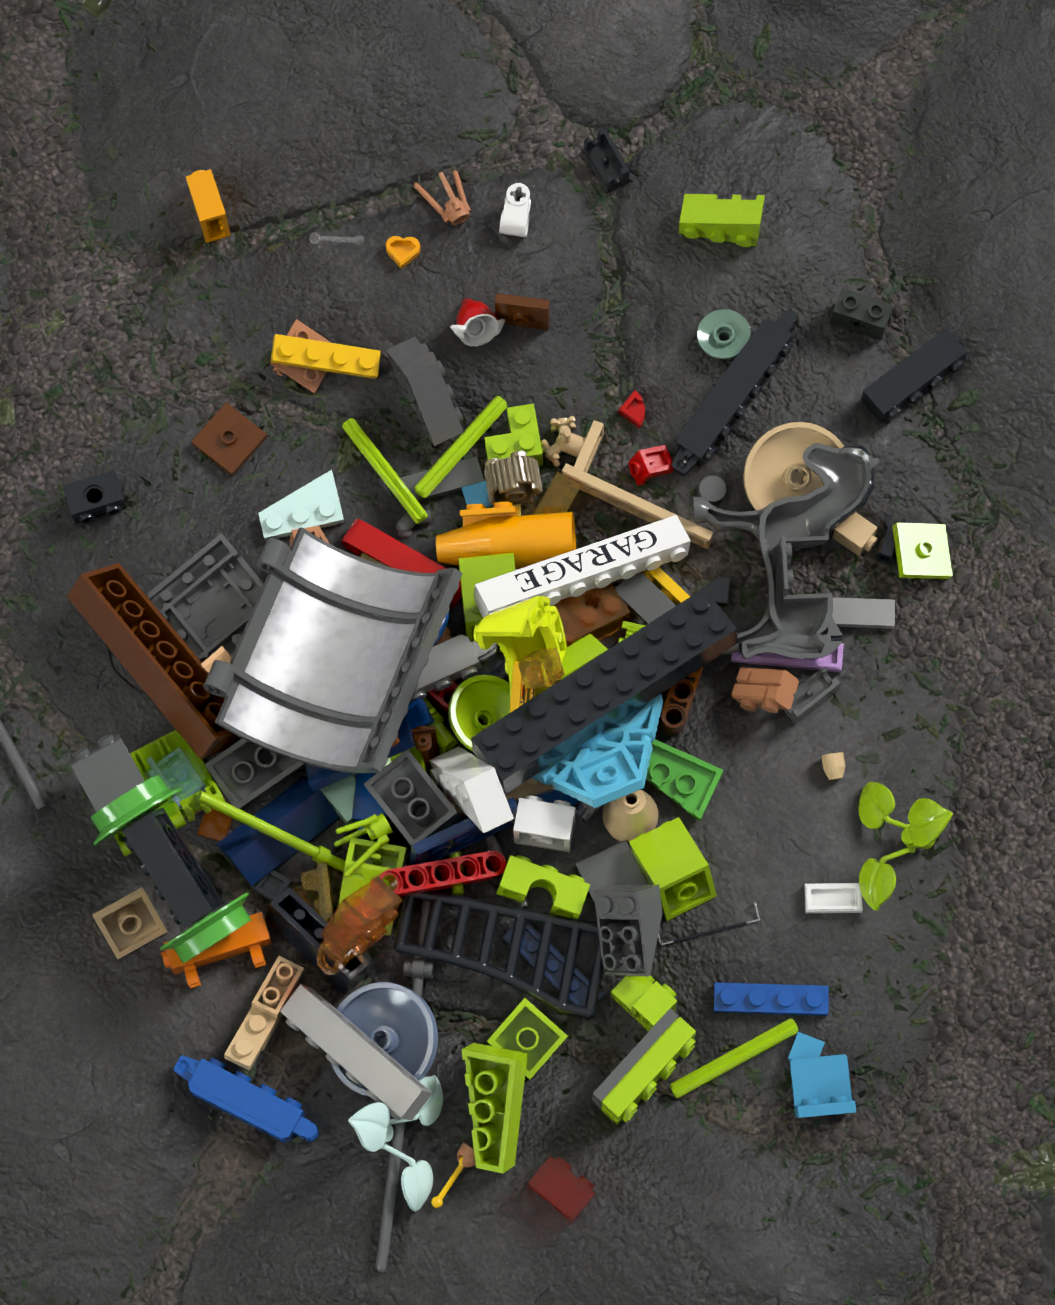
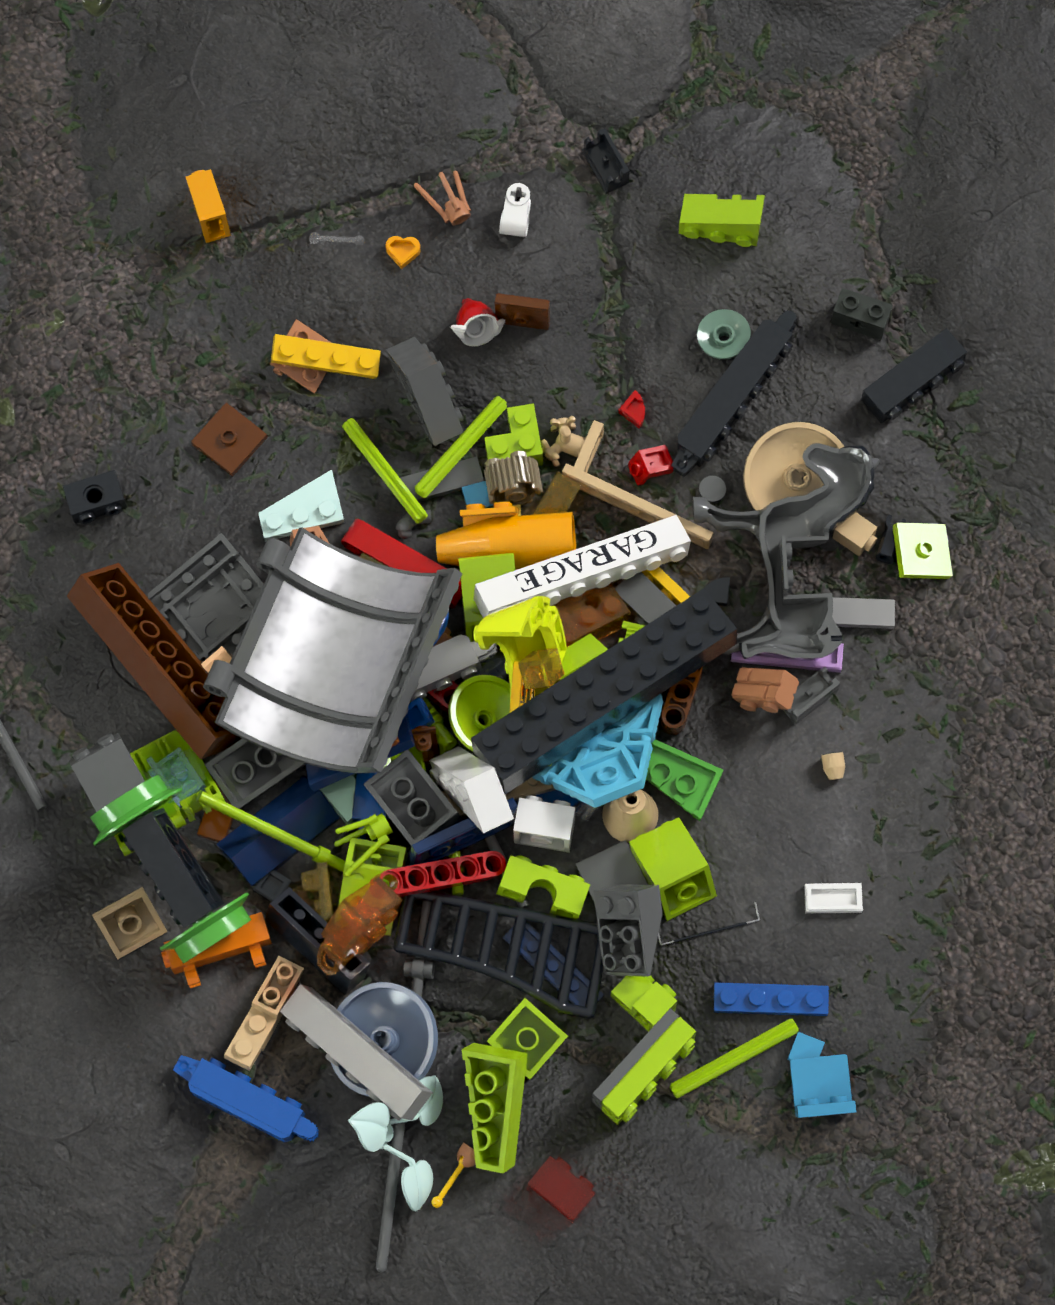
lime plant [859,782,953,911] -> none

